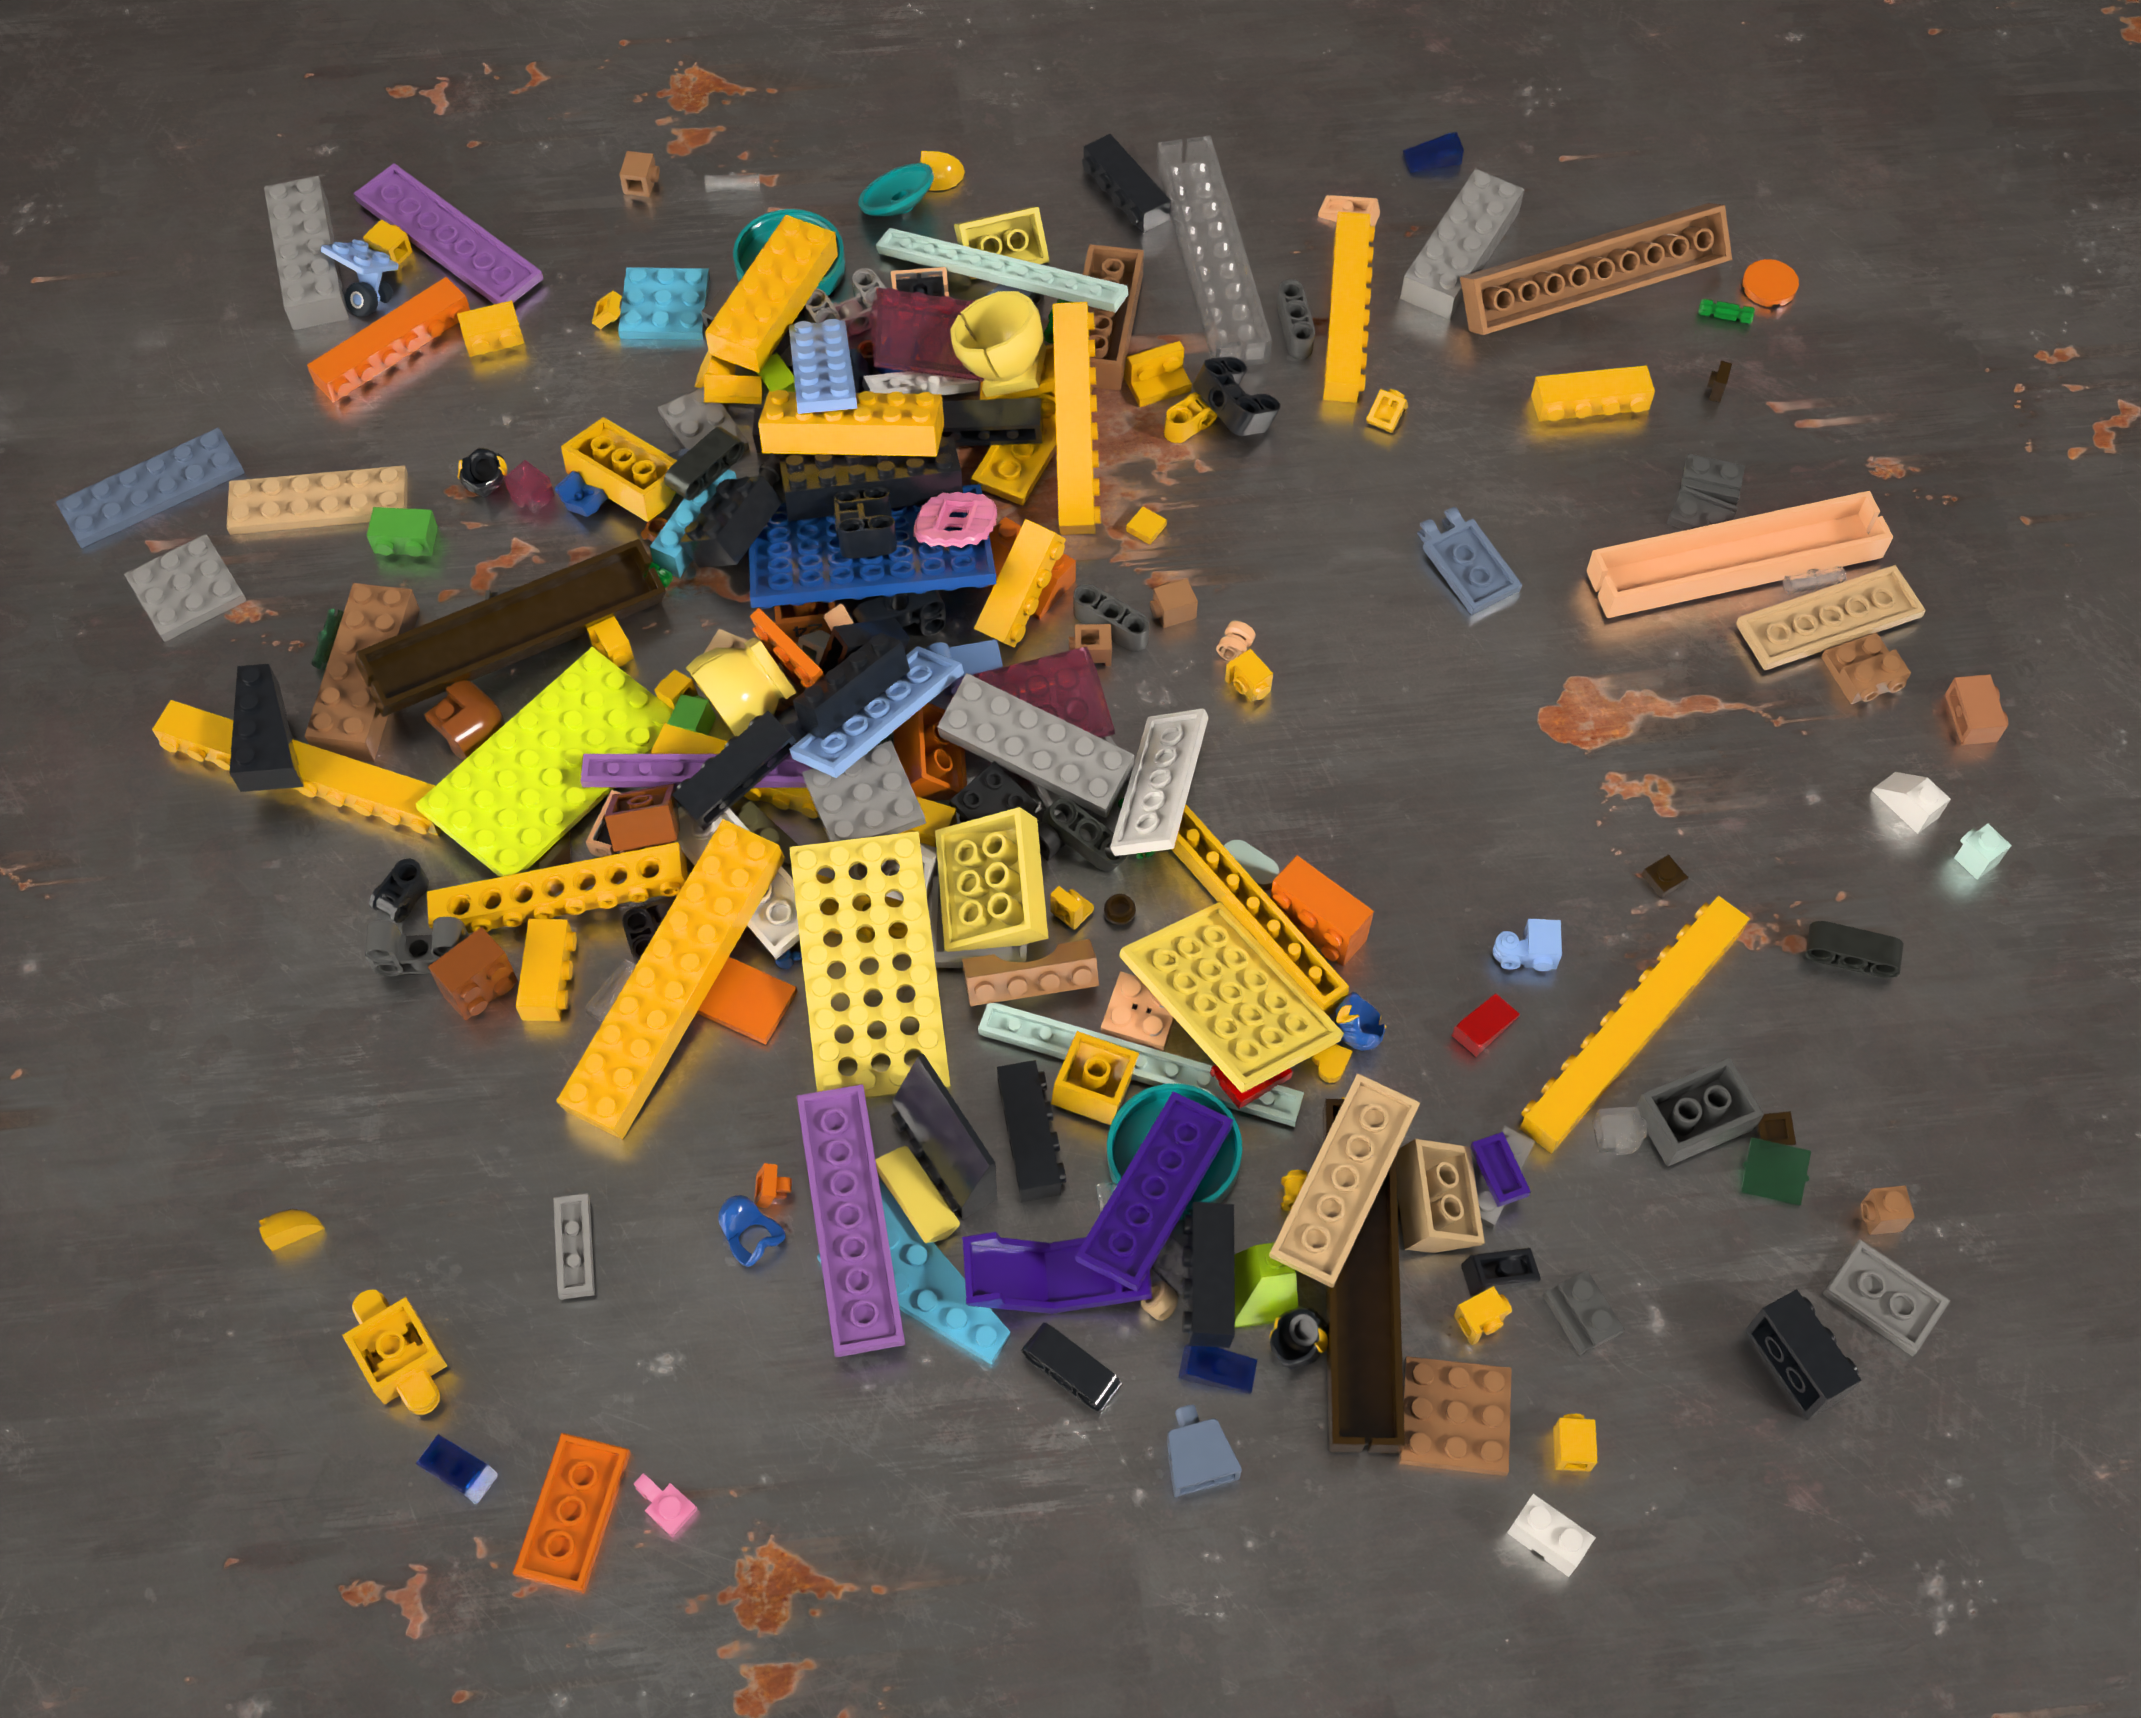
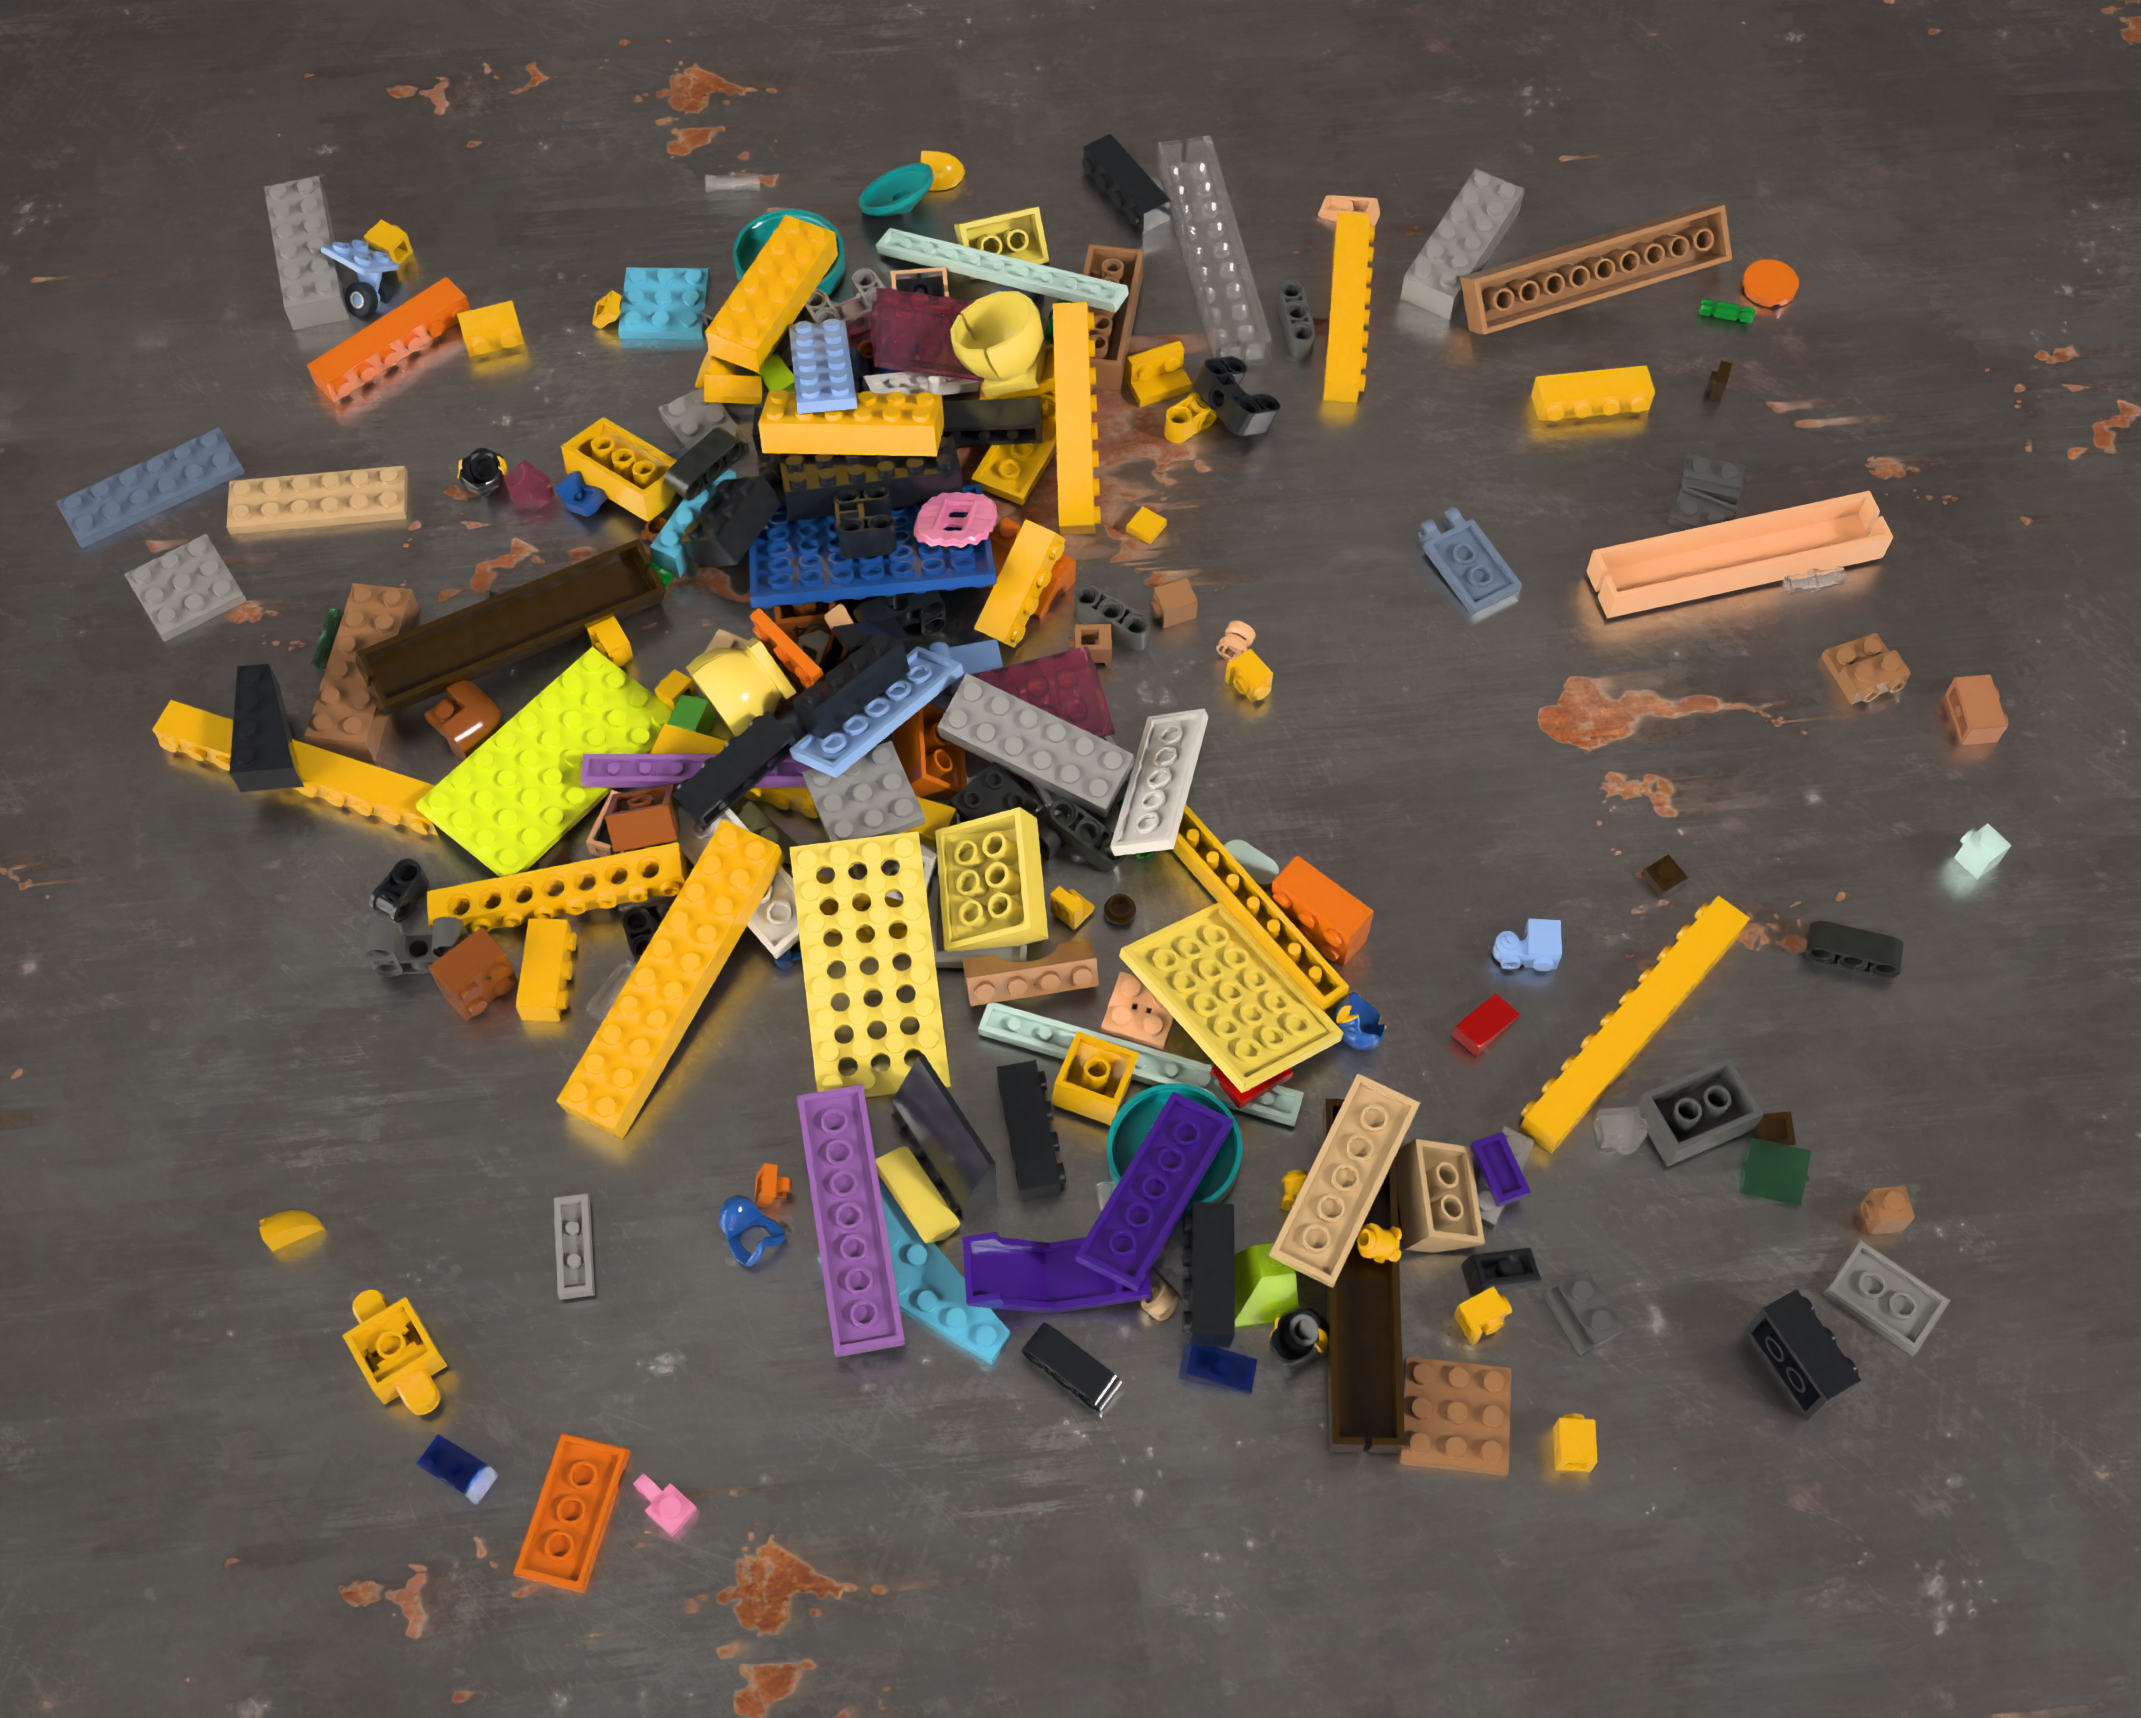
medium lavender plate [353,164,544,304] -> none
bright green brick [367,507,438,557] -> none
medium nougat brick [619,151,660,197] -> none
orange tile [697,957,798,1045] -> none
sand blue torso [1167,1405,1242,1498] -> none
yellow tile [1311,1044,1353,1083] -> none
yellow bracket [1366,389,1408,433] -> none
clear blue slope [1403,132,1464,173] -> none
white brick [1507,1494,1596,1577] -> none
tan plate [1736,565,1926,671] -> none
white slope [1872,772,1951,834] -> none
none -> yellow brick [1357,1223,1402,1263]

